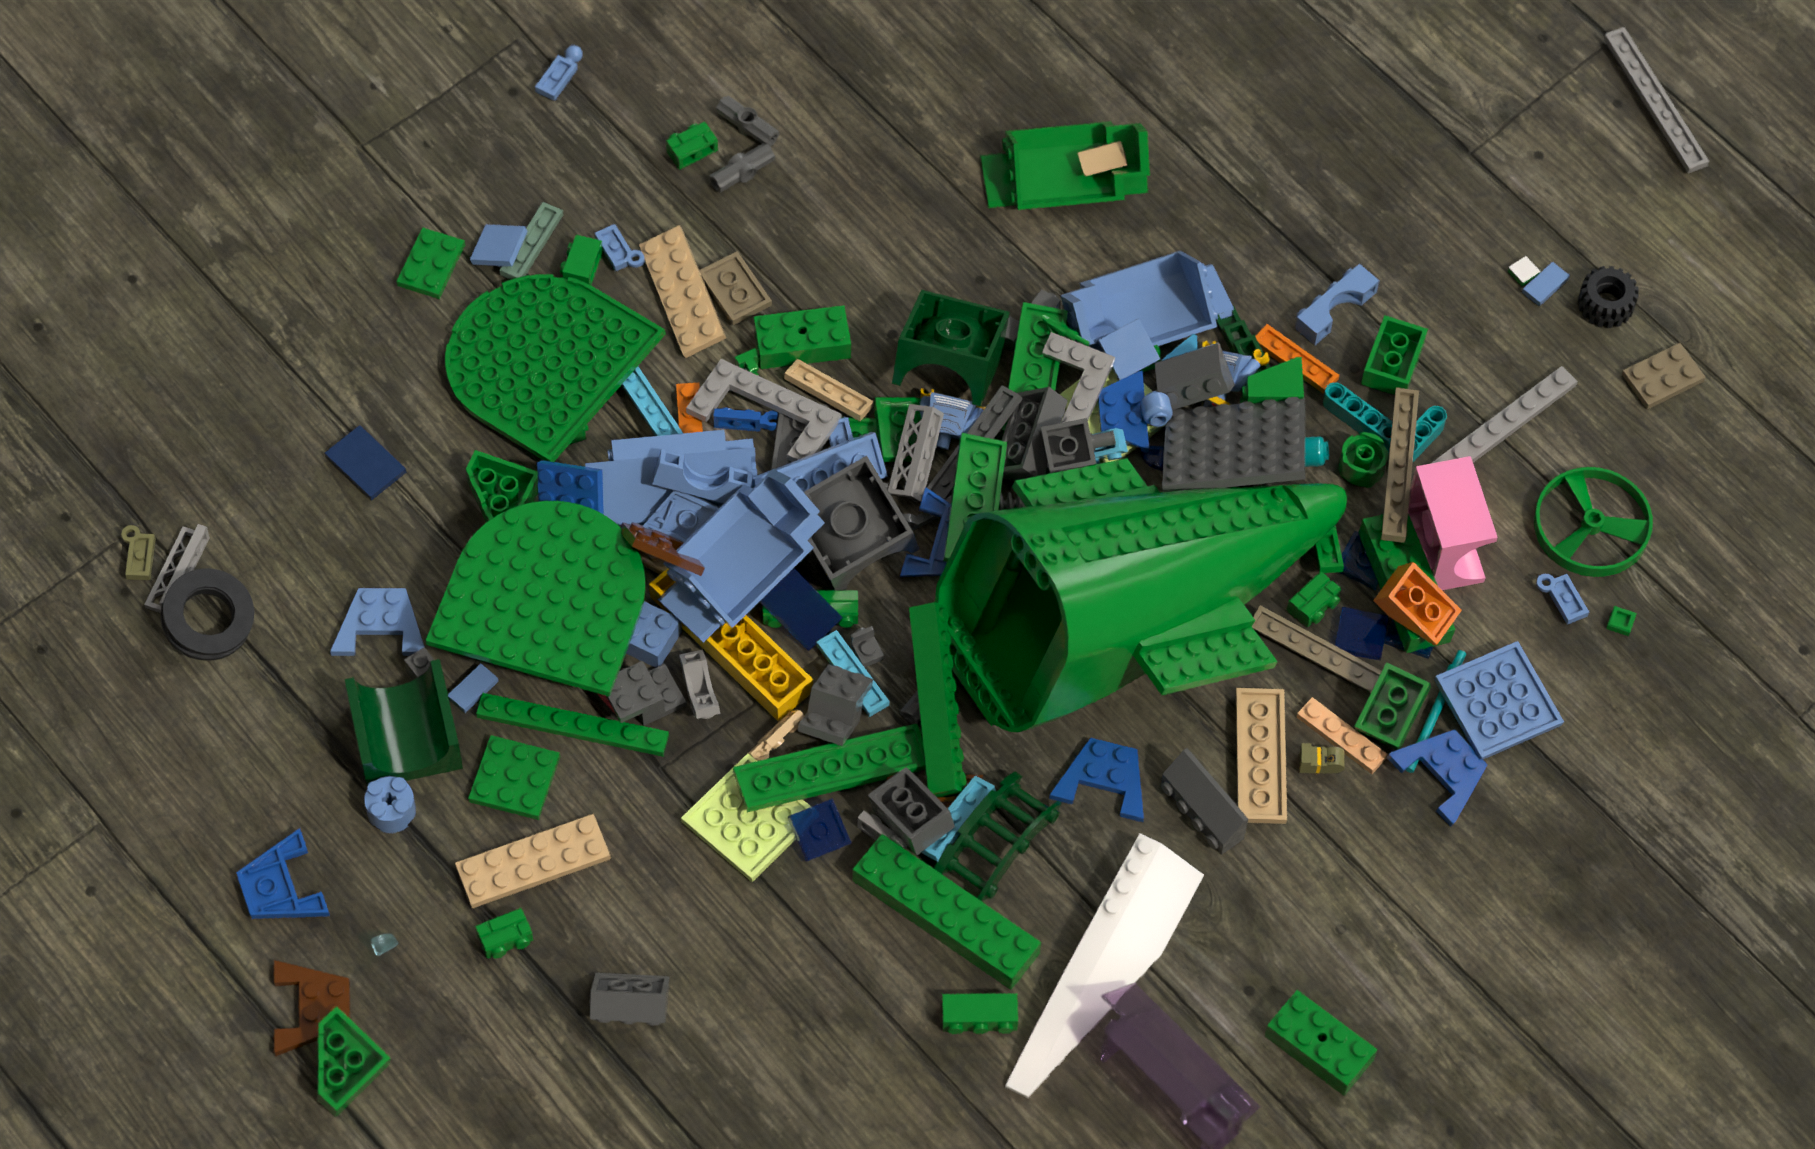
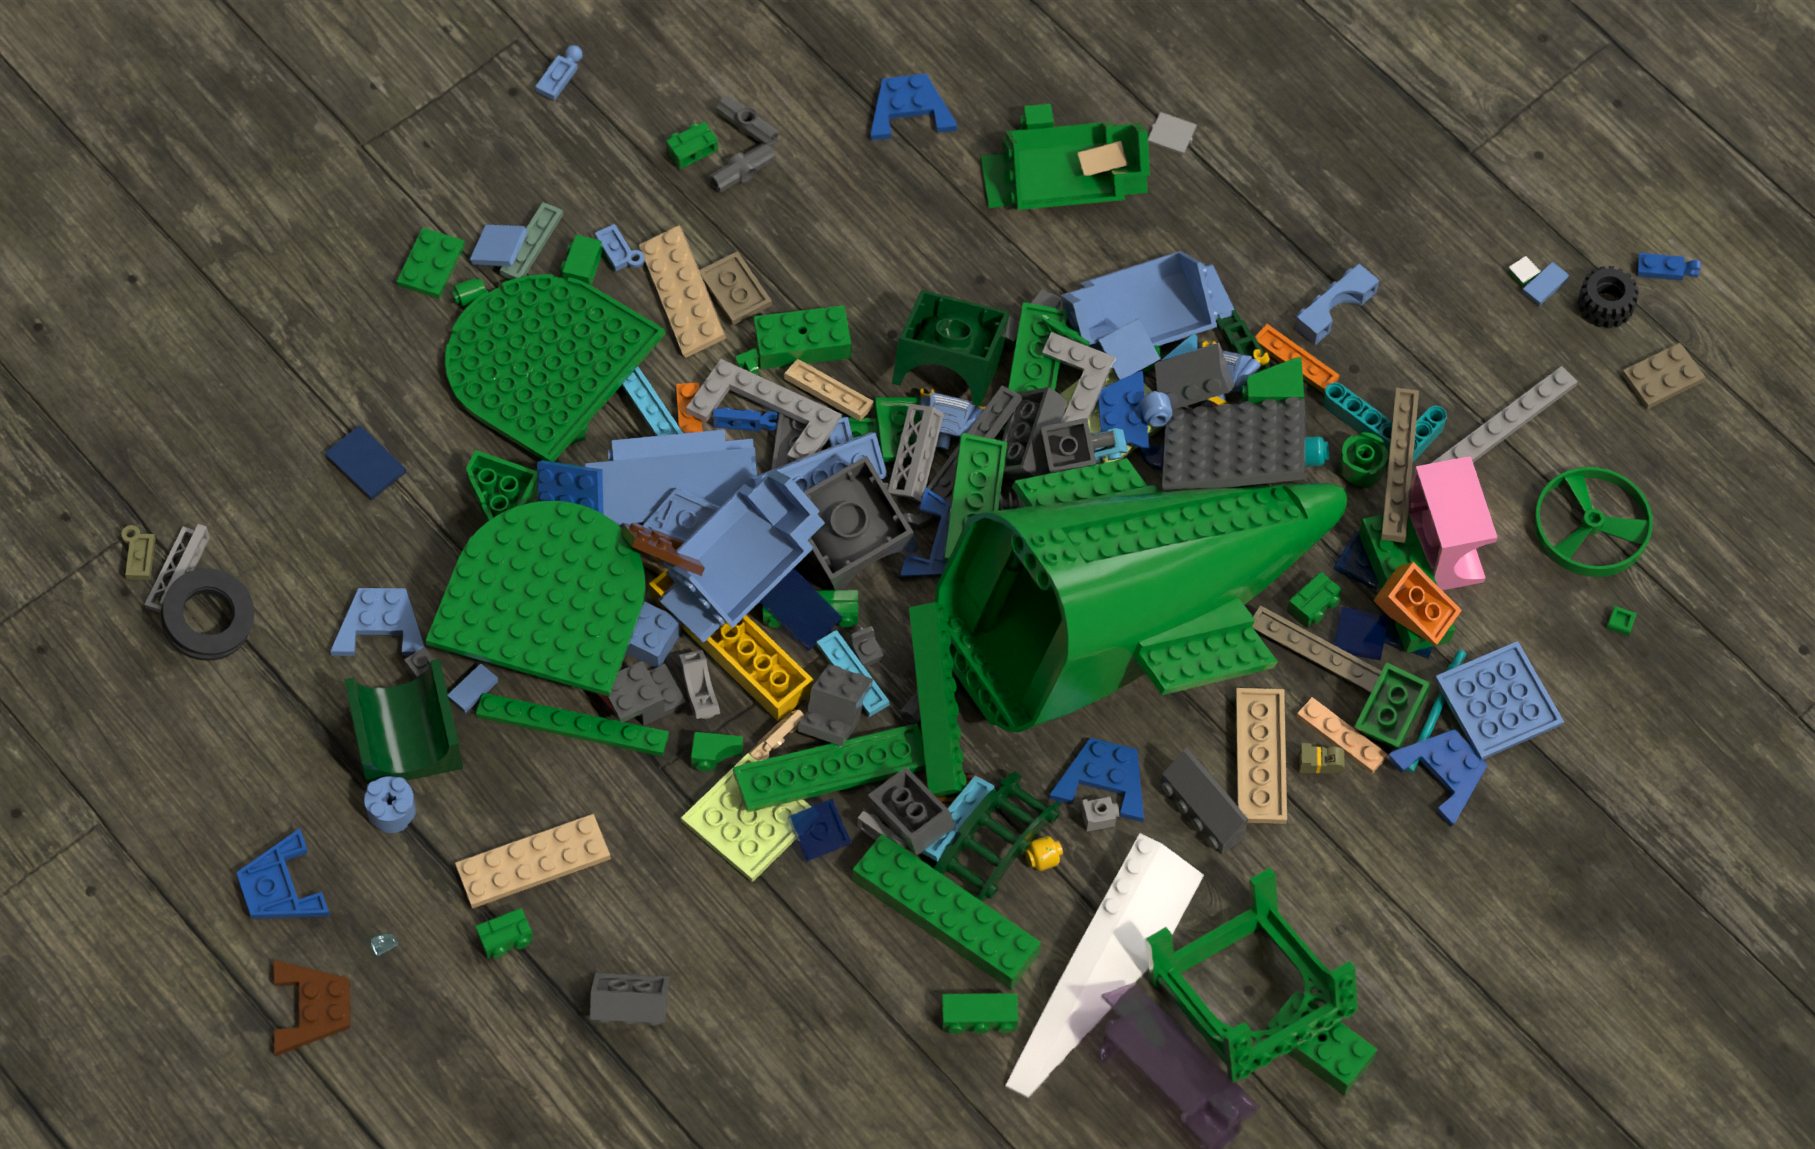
green brick [318,1006,391,1118] -> none
green plate [469,735,560,820] -> none
medium blue arch [652,449,752,503] -> none
green plate [1314,525,1344,573] -> none
green brick [1361,315,1428,395] -> none
medium blue hinge [1536,574,1589,624] -> none
light grey plate [1604,27,1709,173] -> none
none -> green brick [451,278,486,306]
none -> green arch [691,732,743,772]
none -> blue wing [871,74,957,141]
none -> green brick [1020,104,1054,129]
none -> yellow head [1025,836,1063,871]
none -> light grey brick [1081,797,1119,832]
none -> green arch [1145,868,1358,1083]
none -> light grey piece [1148,112,1197,155]
none -> blue plate [1637,253,1701,280]

